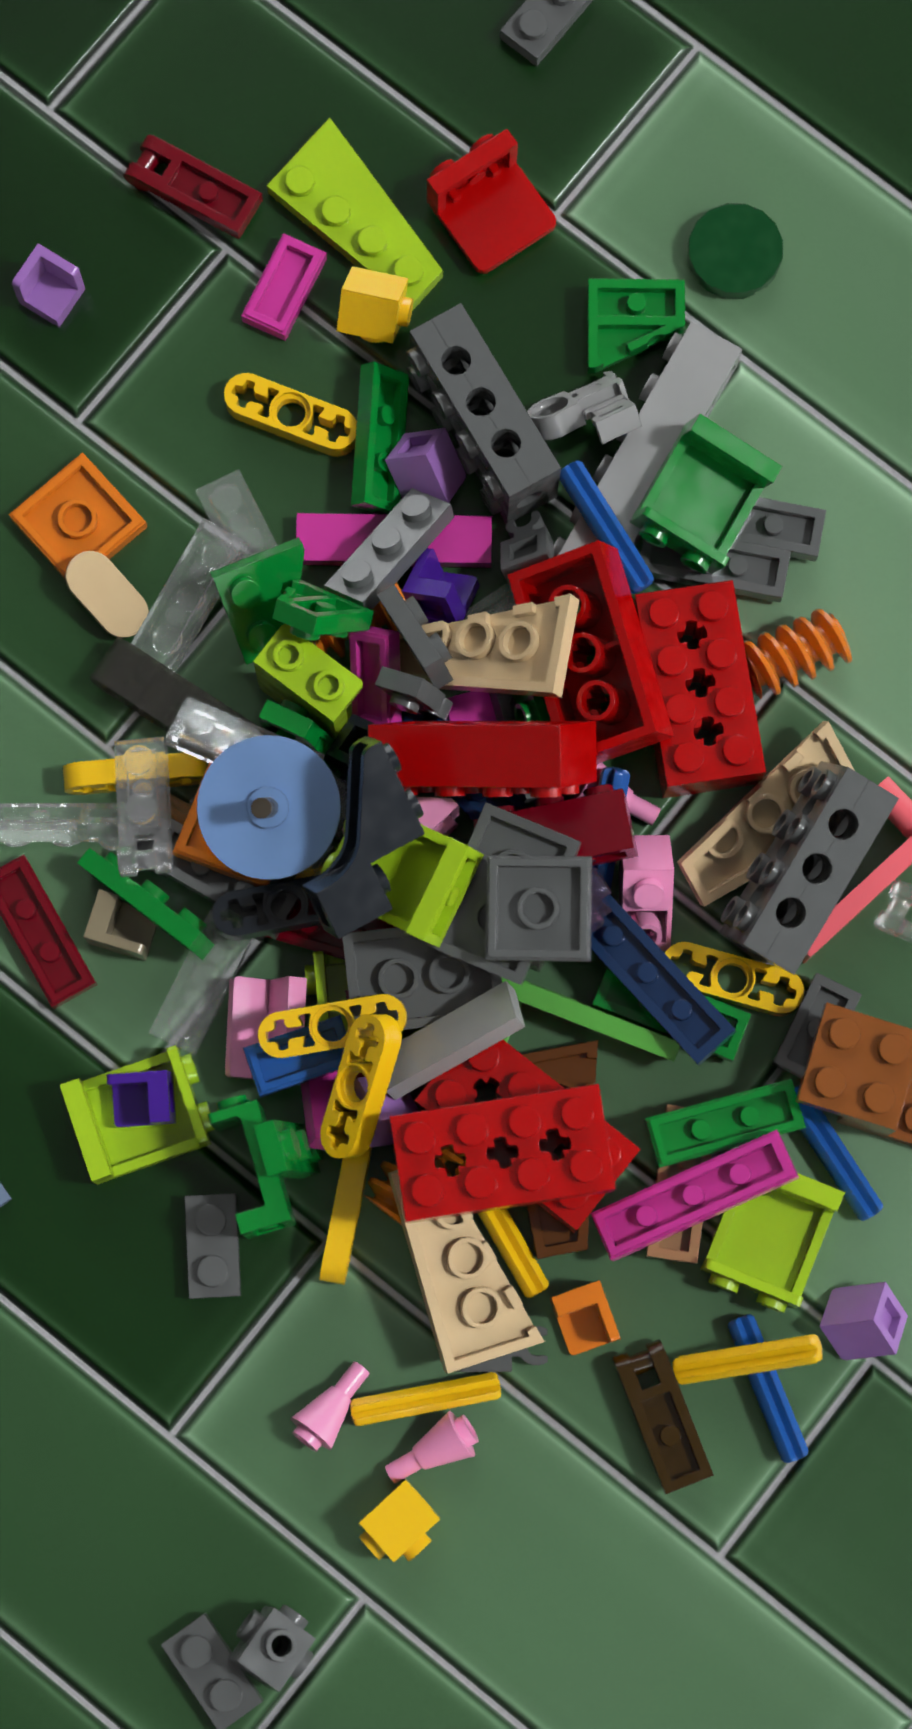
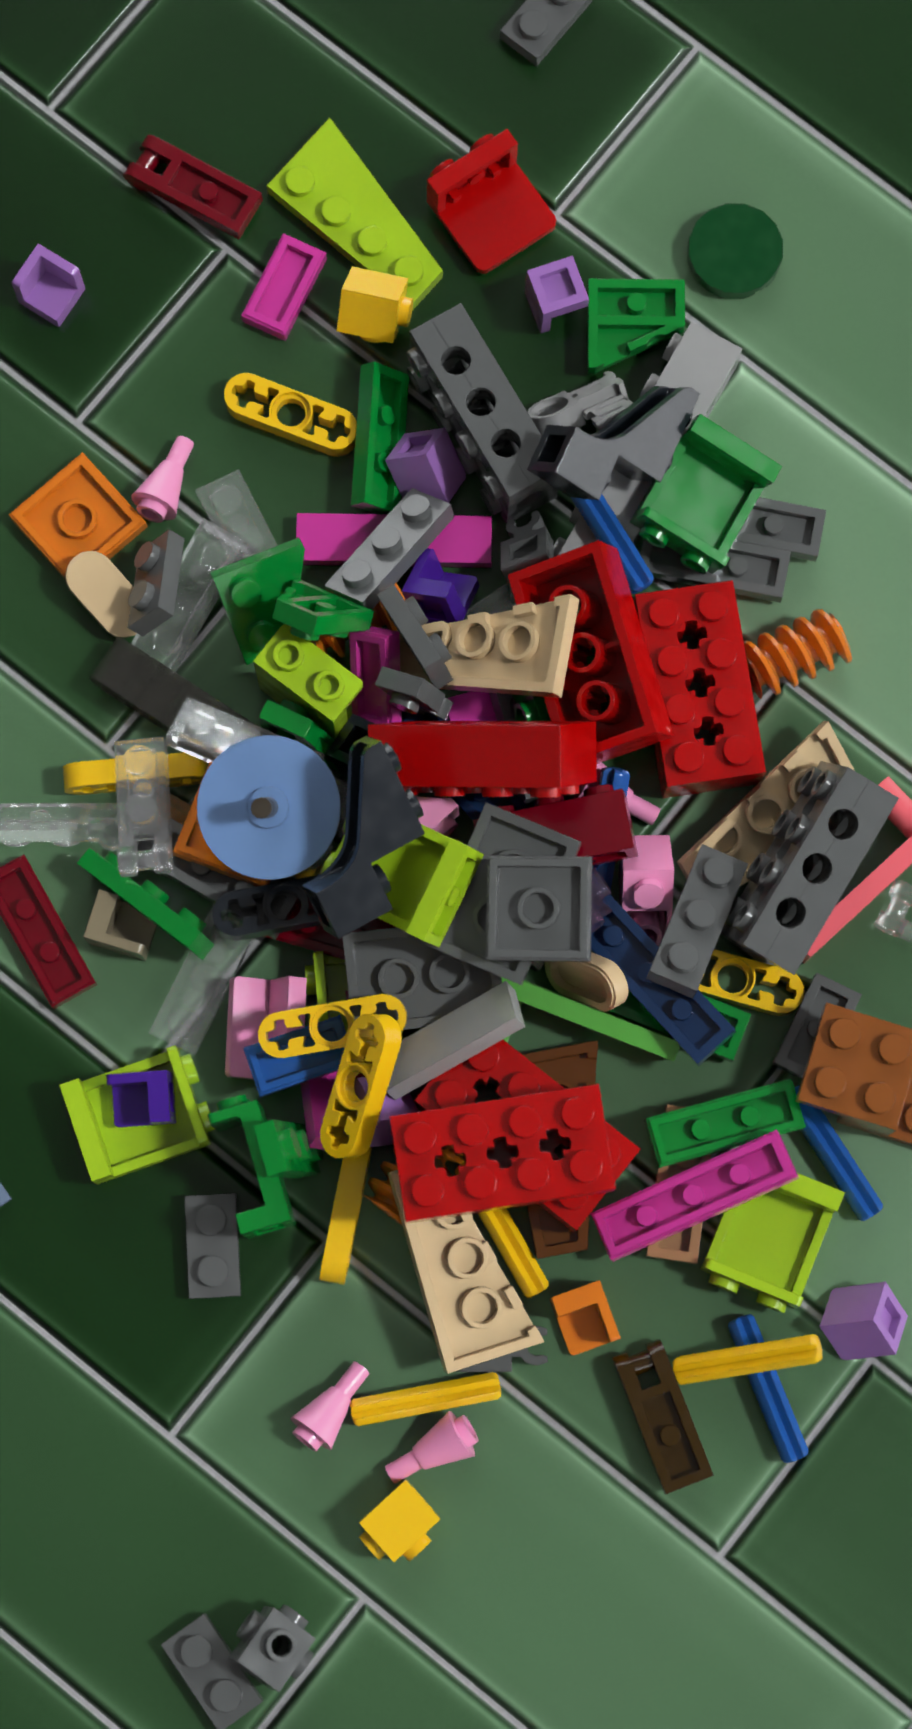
none -> dark grey plate [127,529,184,637]
none -> bright pink cone [131,435,194,523]
none -> medium lavender panel [525,255,589,333]
none -> arch [527,386,700,500]
none -> tan tile [545,952,628,1012]
none -> dark grey plate [646,844,748,999]

